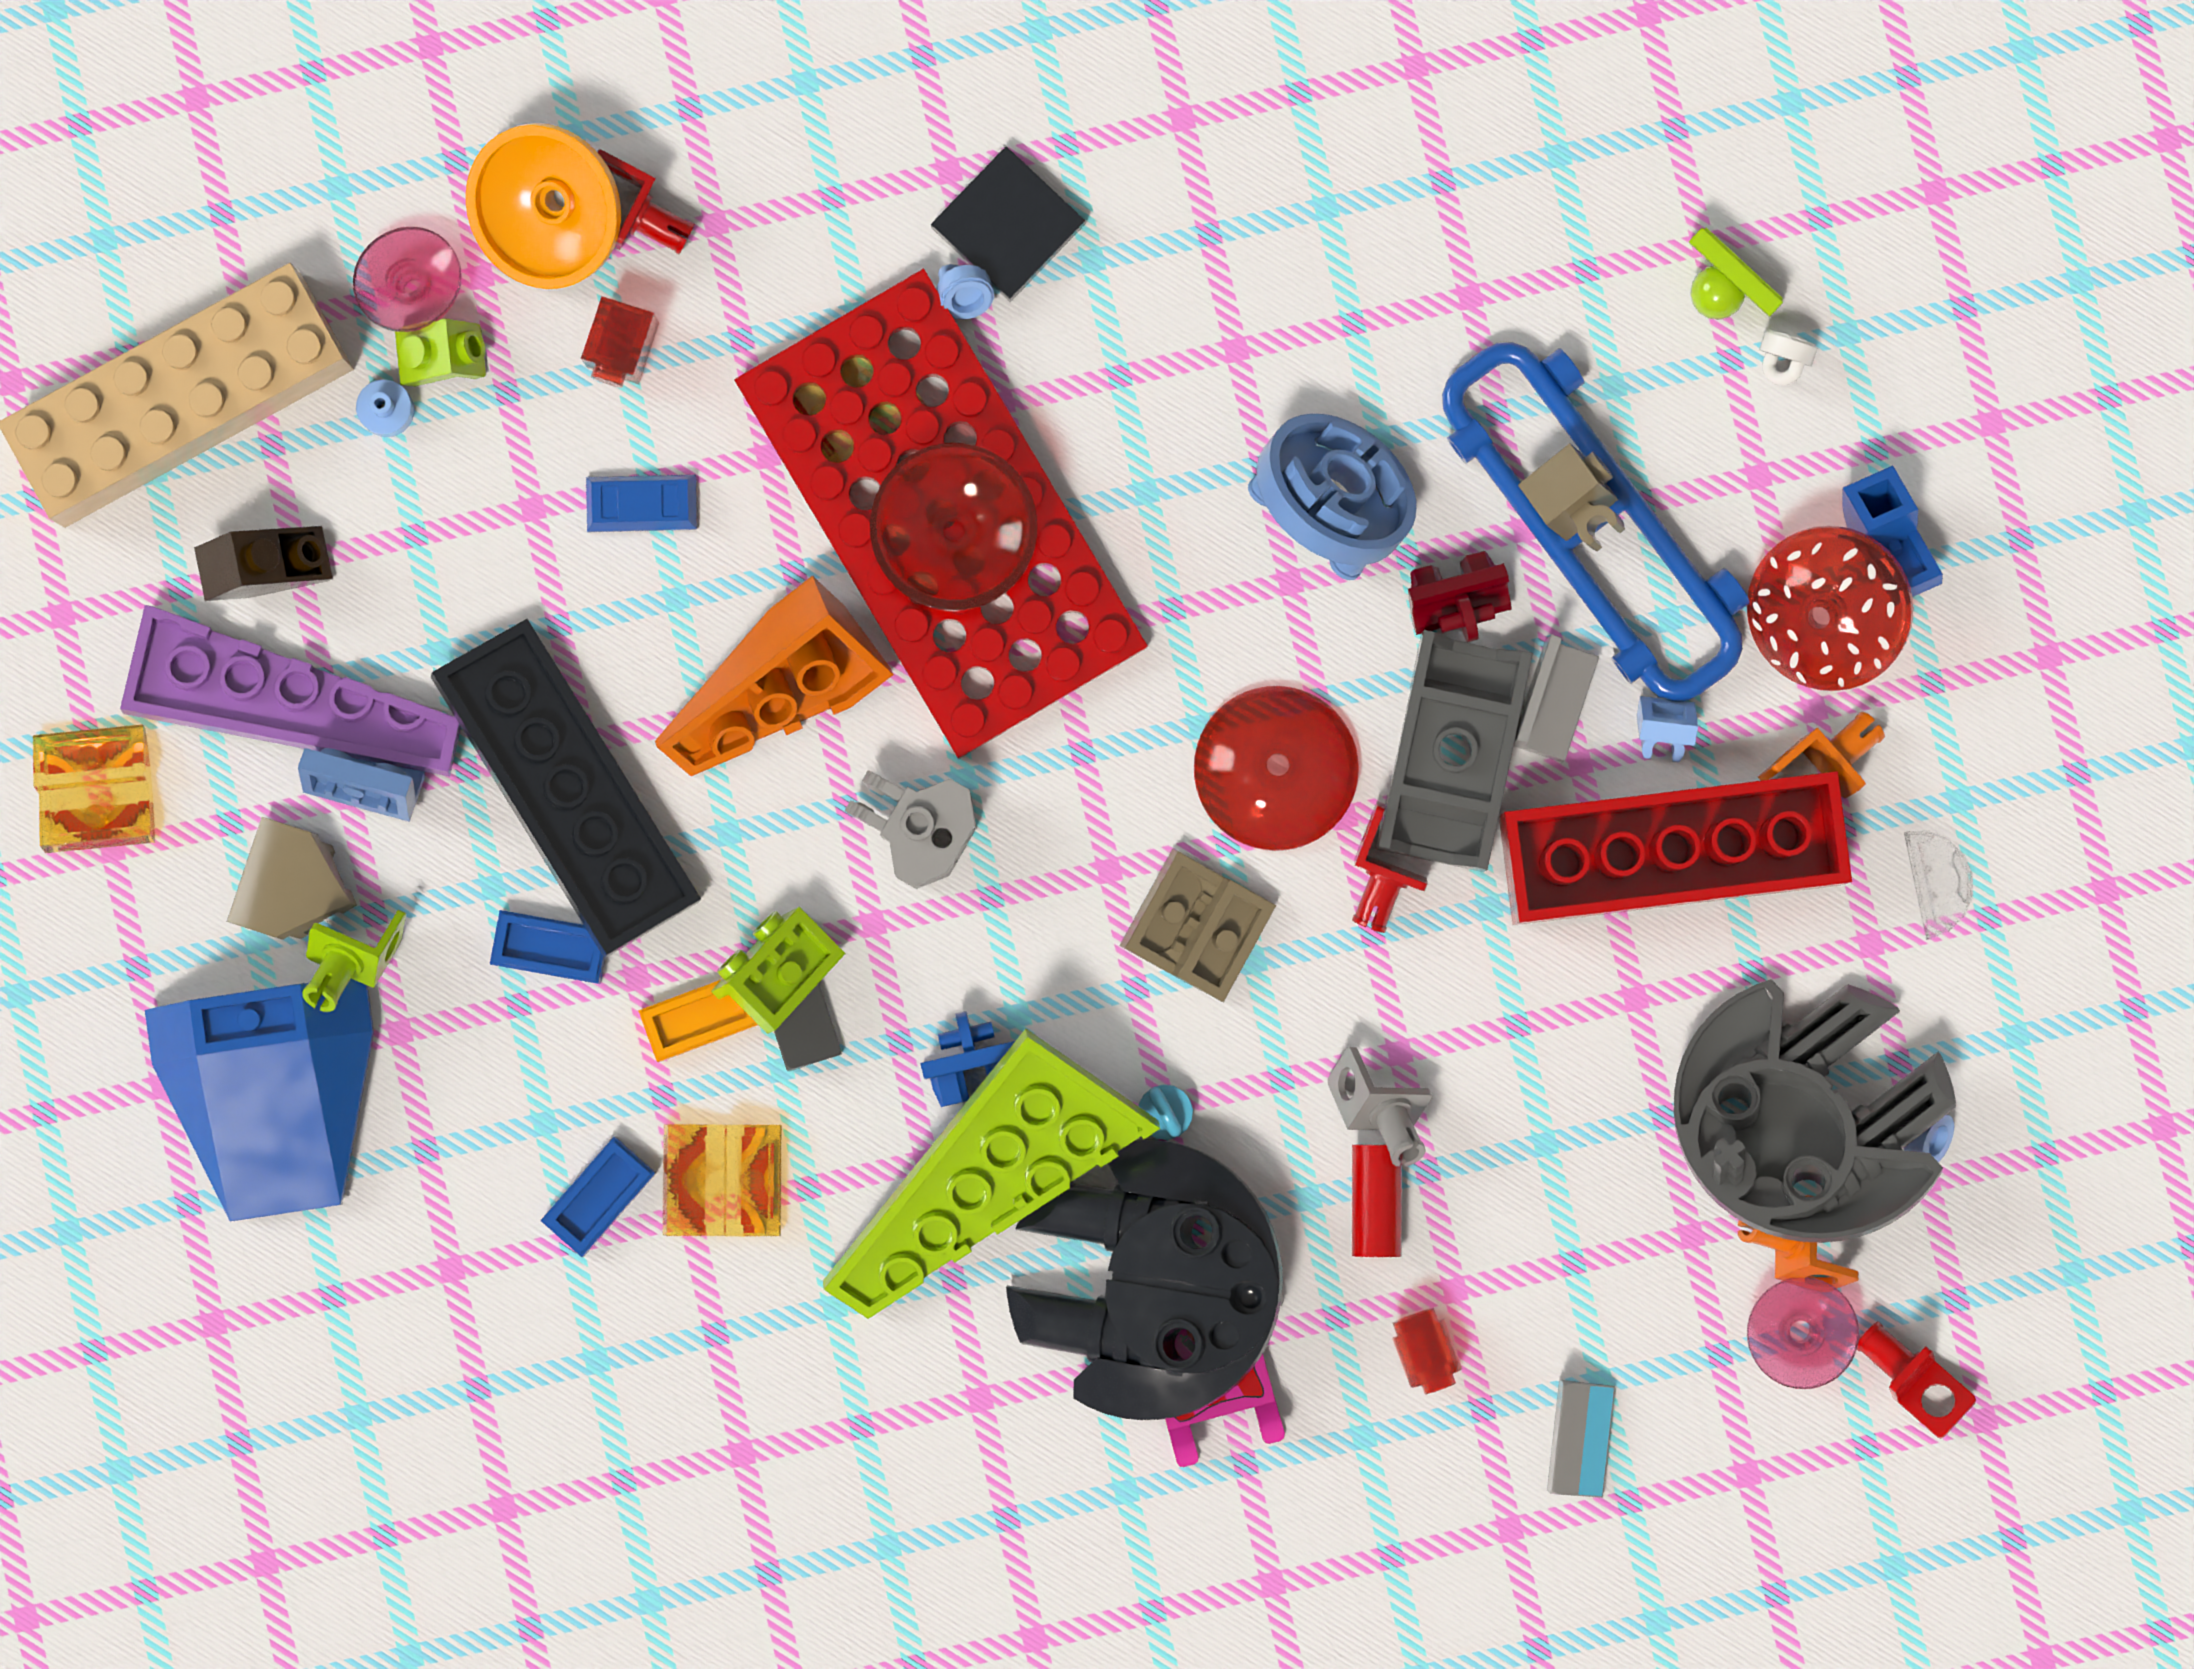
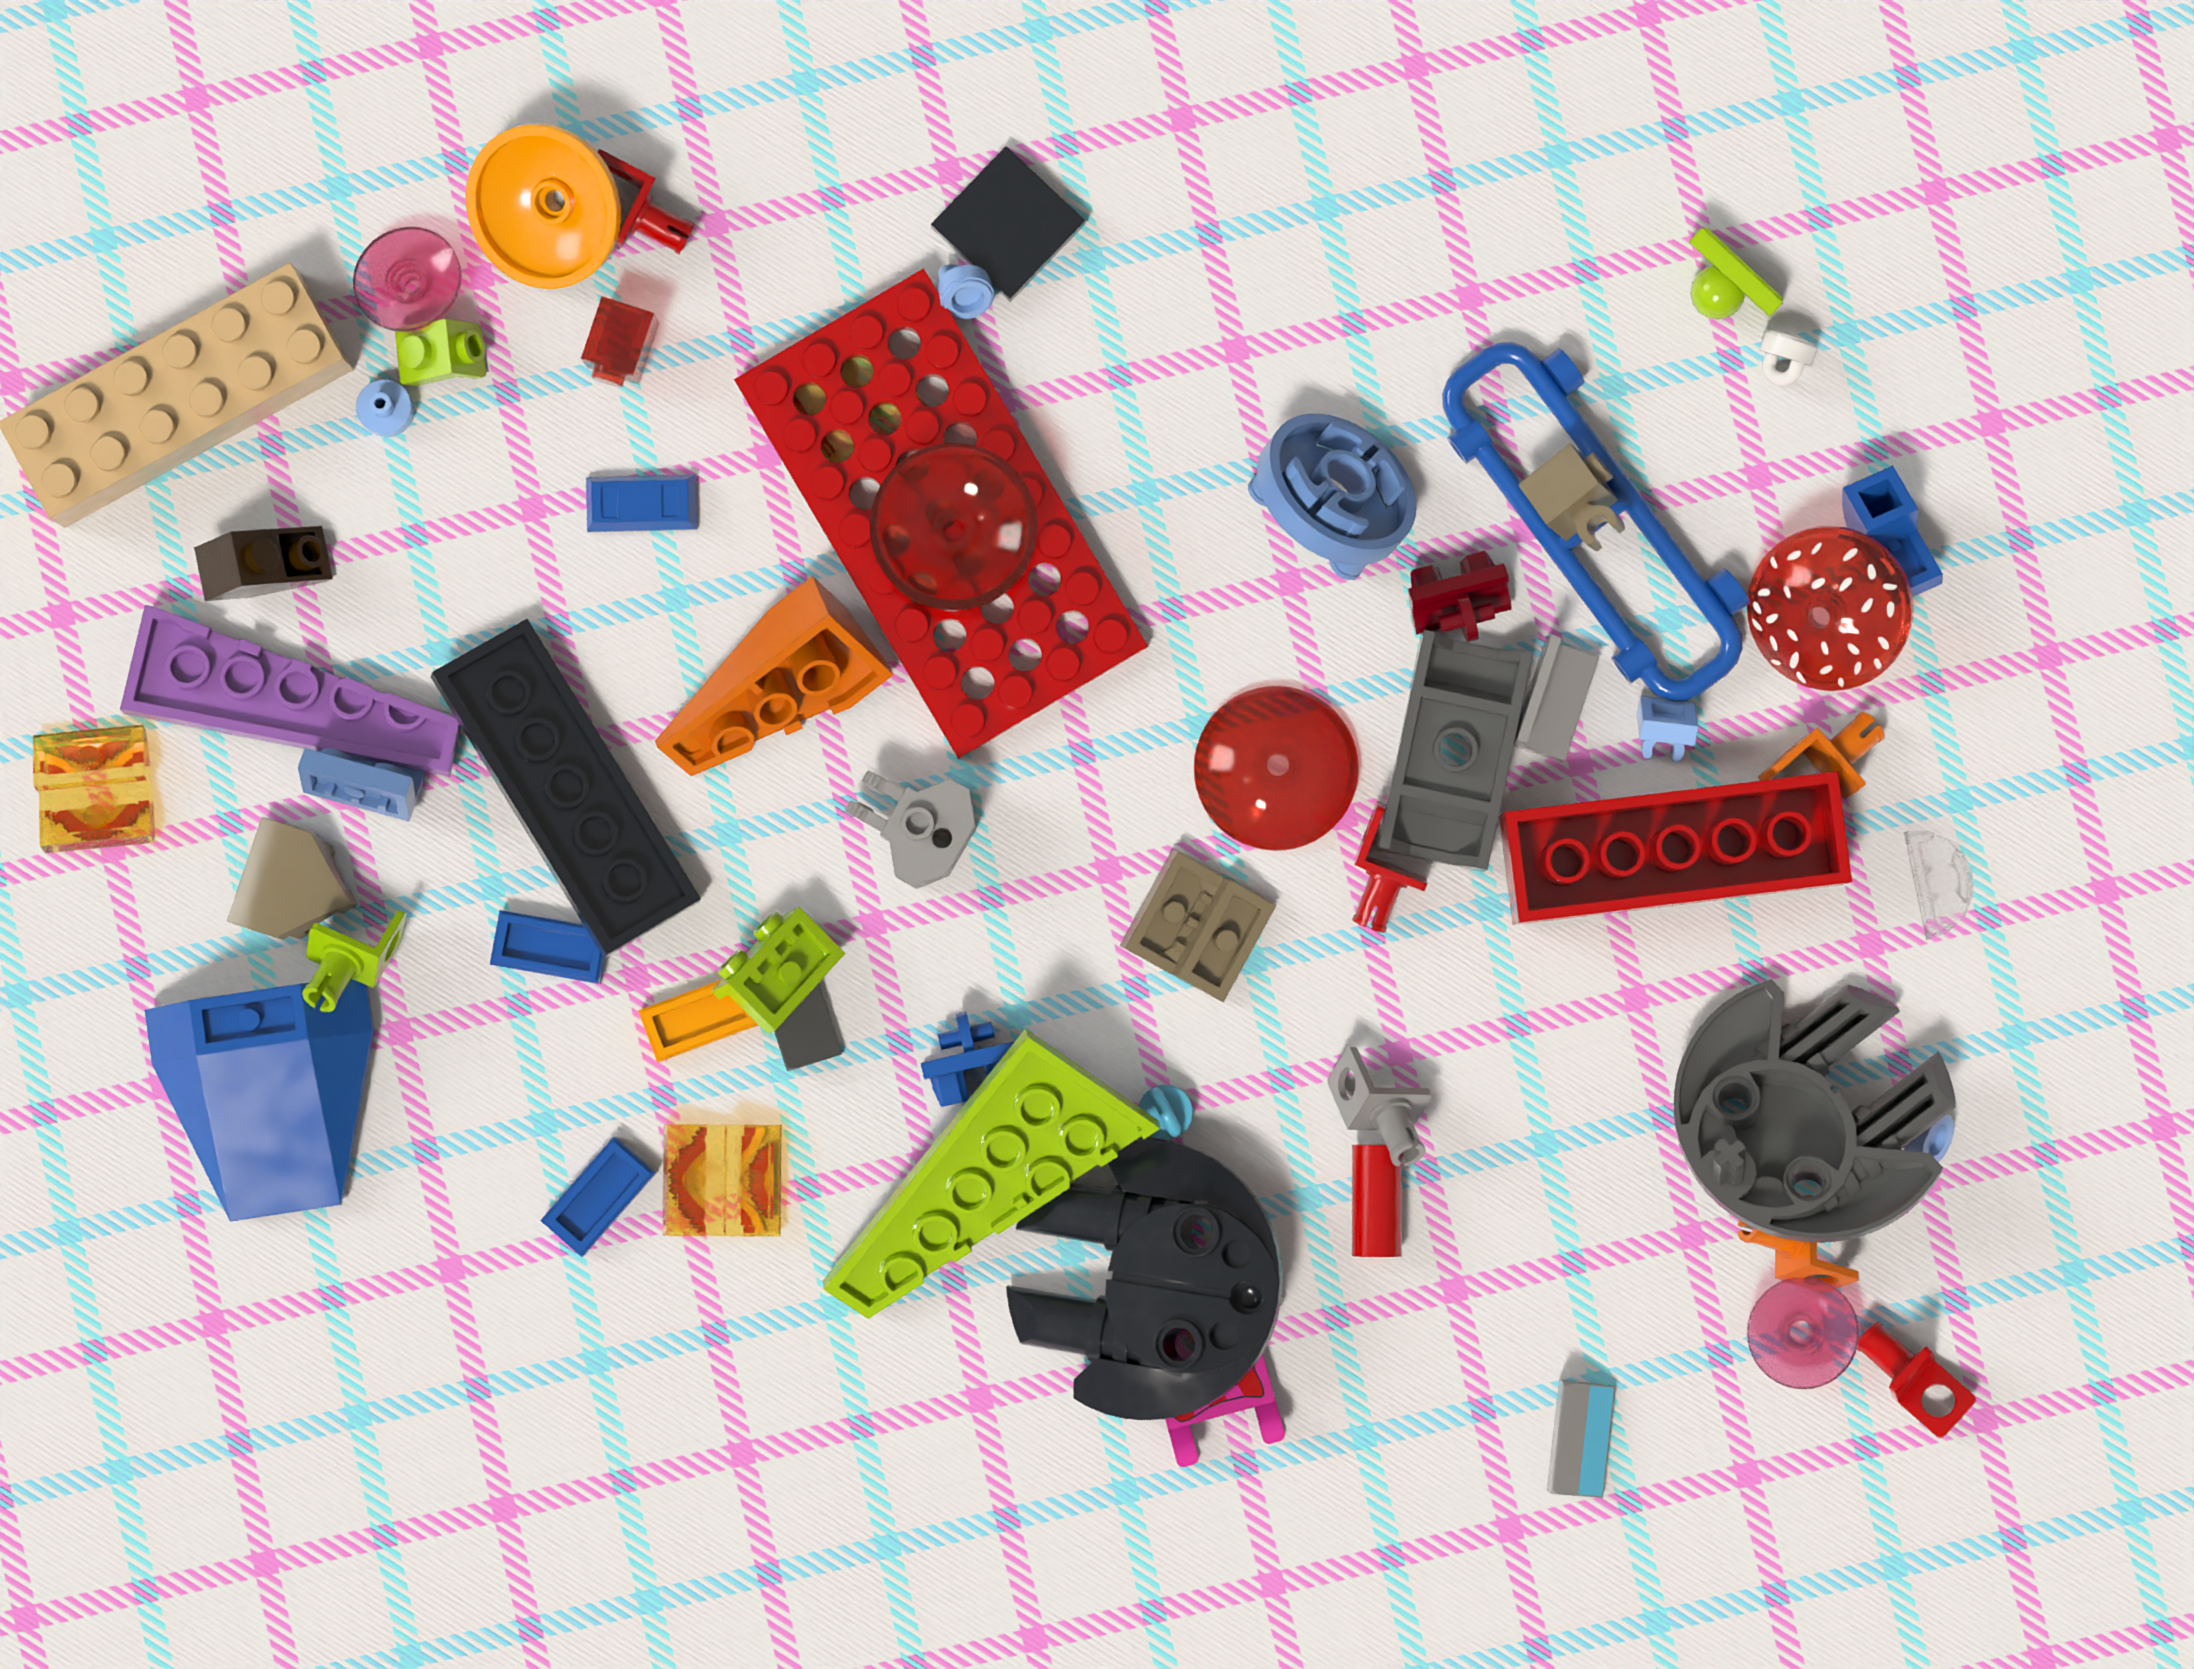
clear red brick [1392,1307,1463,1395] -> none

